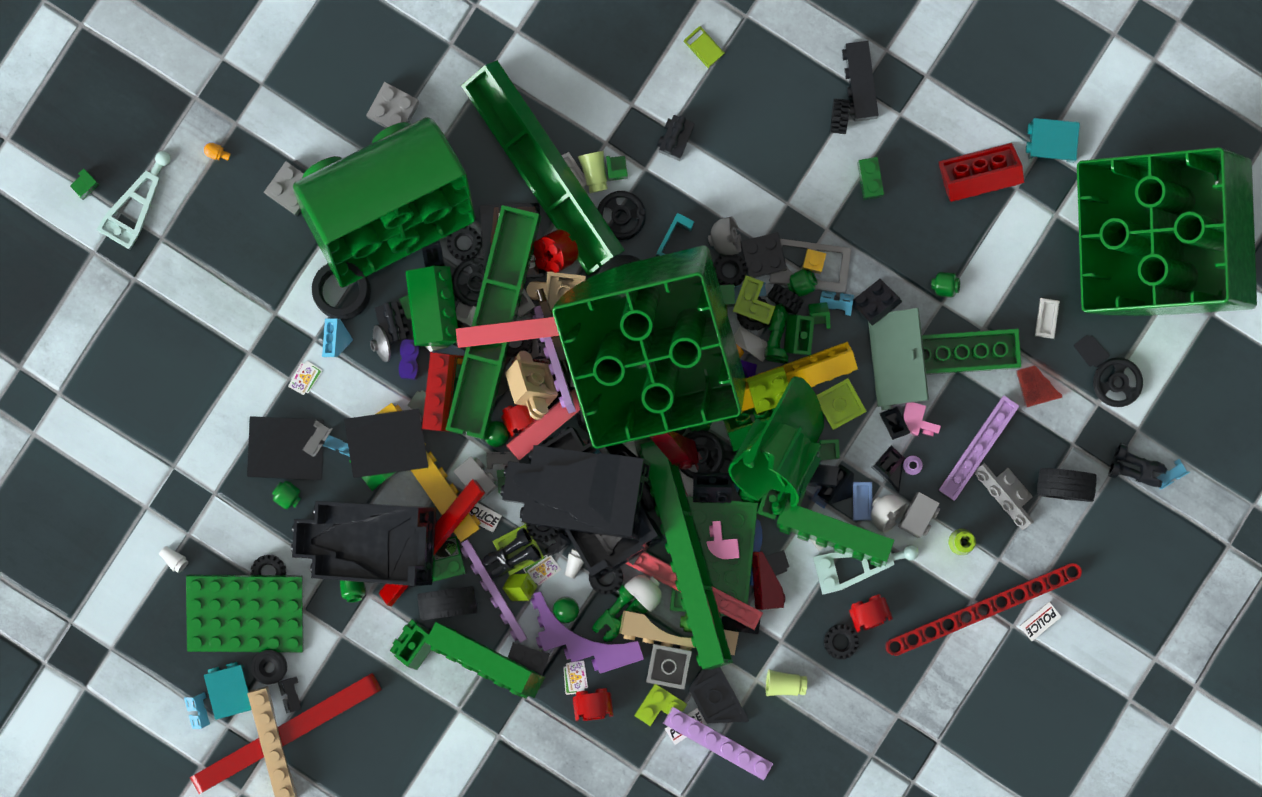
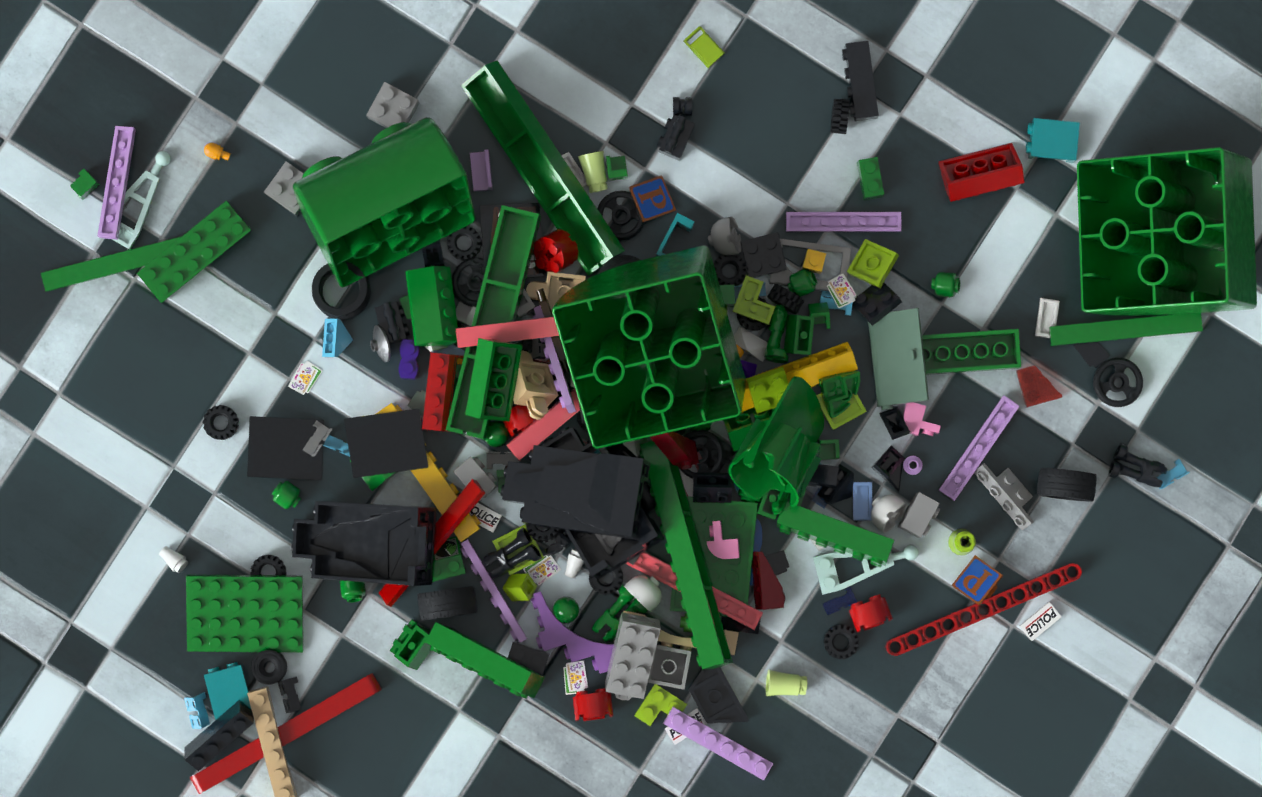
none -> green tile [41,237,180,292]
none -> lavender plate [97,126,136,240]
none -> green brick [136,200,251,303]
none -> black brick [184,700,254,771]
none -> black tyre [202,405,239,440]
none -> green slope [465,338,523,421]
none -> lavender panel [470,149,493,192]
none -> light grey piece [605,612,661,701]
none -> piece [629,175,676,222]
none -> black wheel [673,97,692,116]
none -> lavender plate [786,212,901,232]
none -> green brick [819,371,860,418]
none -> clear blue piece [823,587,858,615]
none -> white sticker [827,274,857,308]
none -> lime plate [847,239,899,288]
none -> piece [952,555,1003,606]
none -> green tile [1049,313,1203,346]

